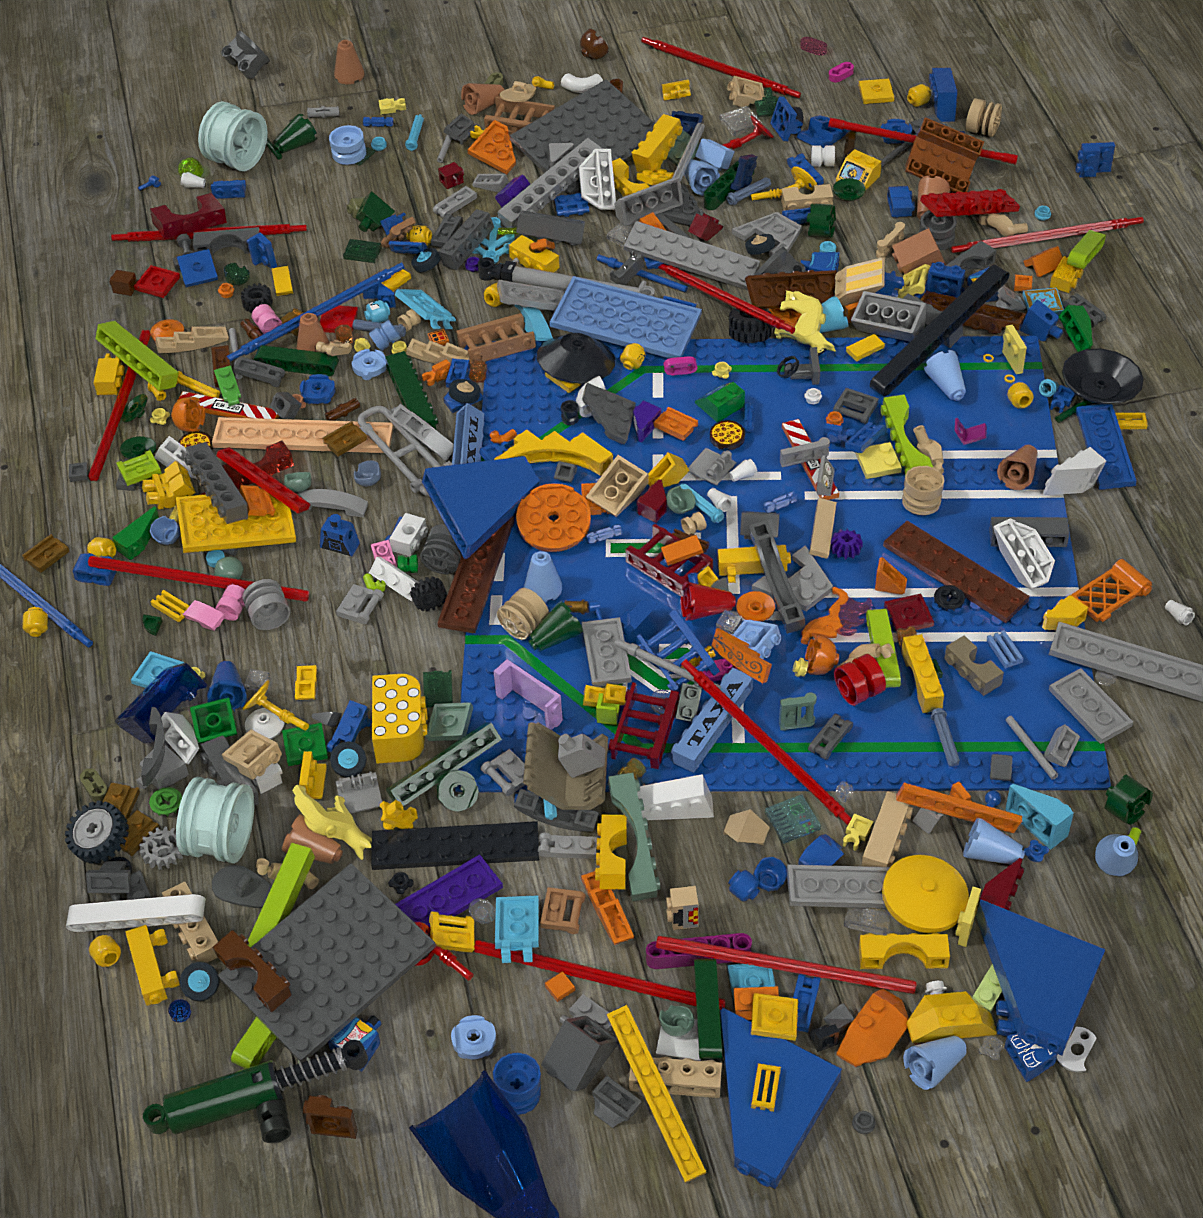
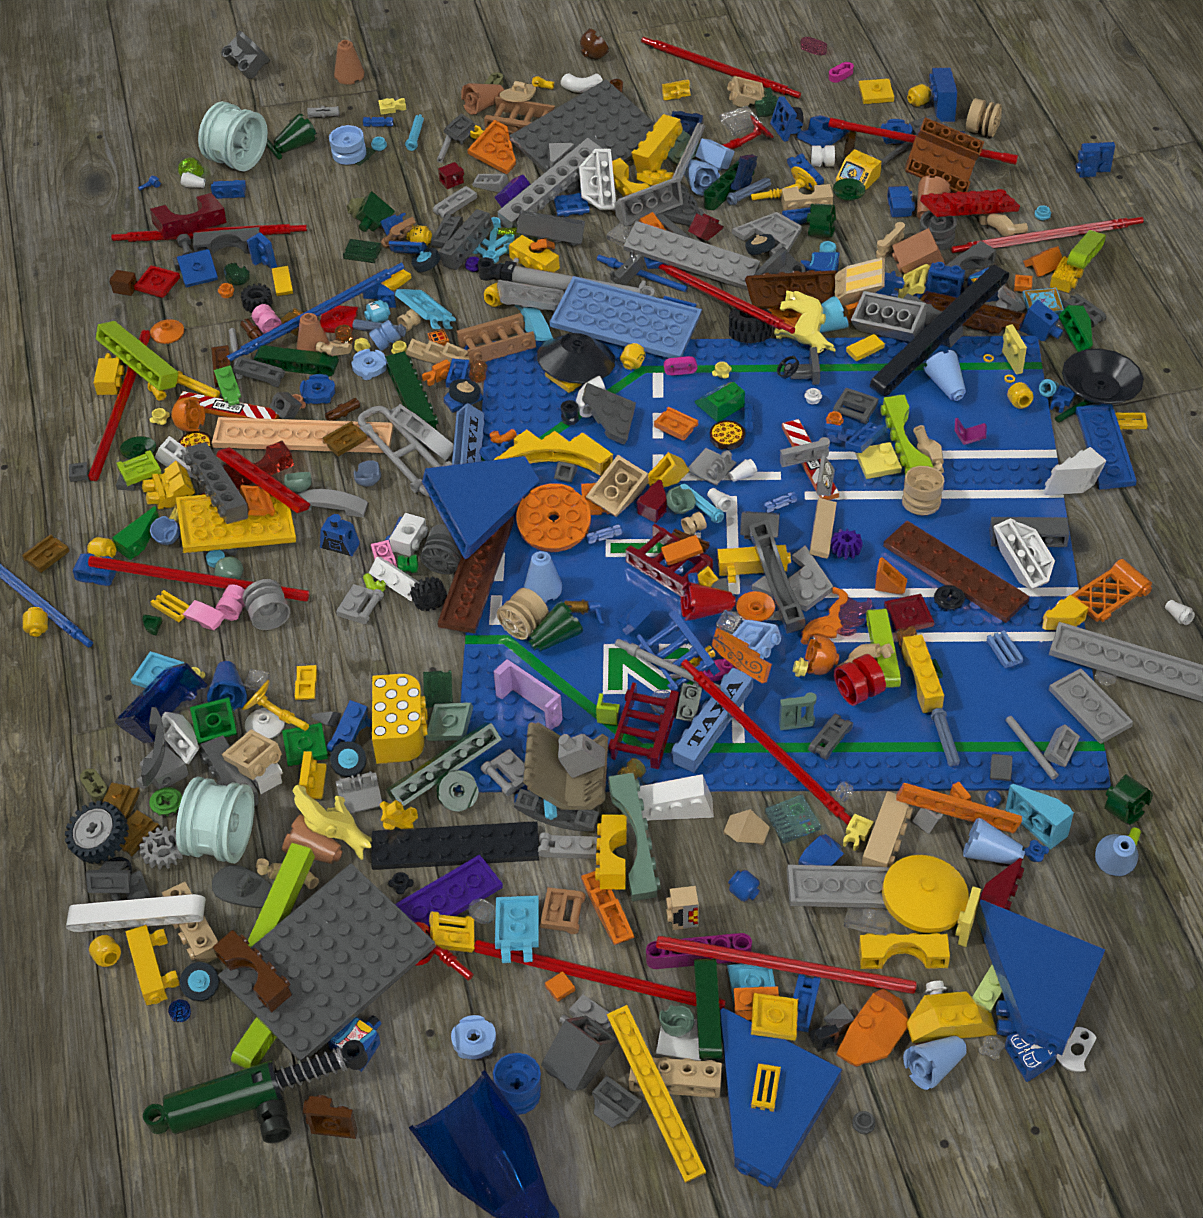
dark green dish [121,394,148,423] -> none
tan slope [155,327,229,353] -> none
light grey plate [582,617,632,687] -> none
yellow slope [583,684,626,707] -> none
dark purple slope [633,400,661,442] -> none
blue hair [753,857,787,892] -> none
dark tan arch [944,635,1004,696] -> none
nougat cone [997,445,1038,490] -> none

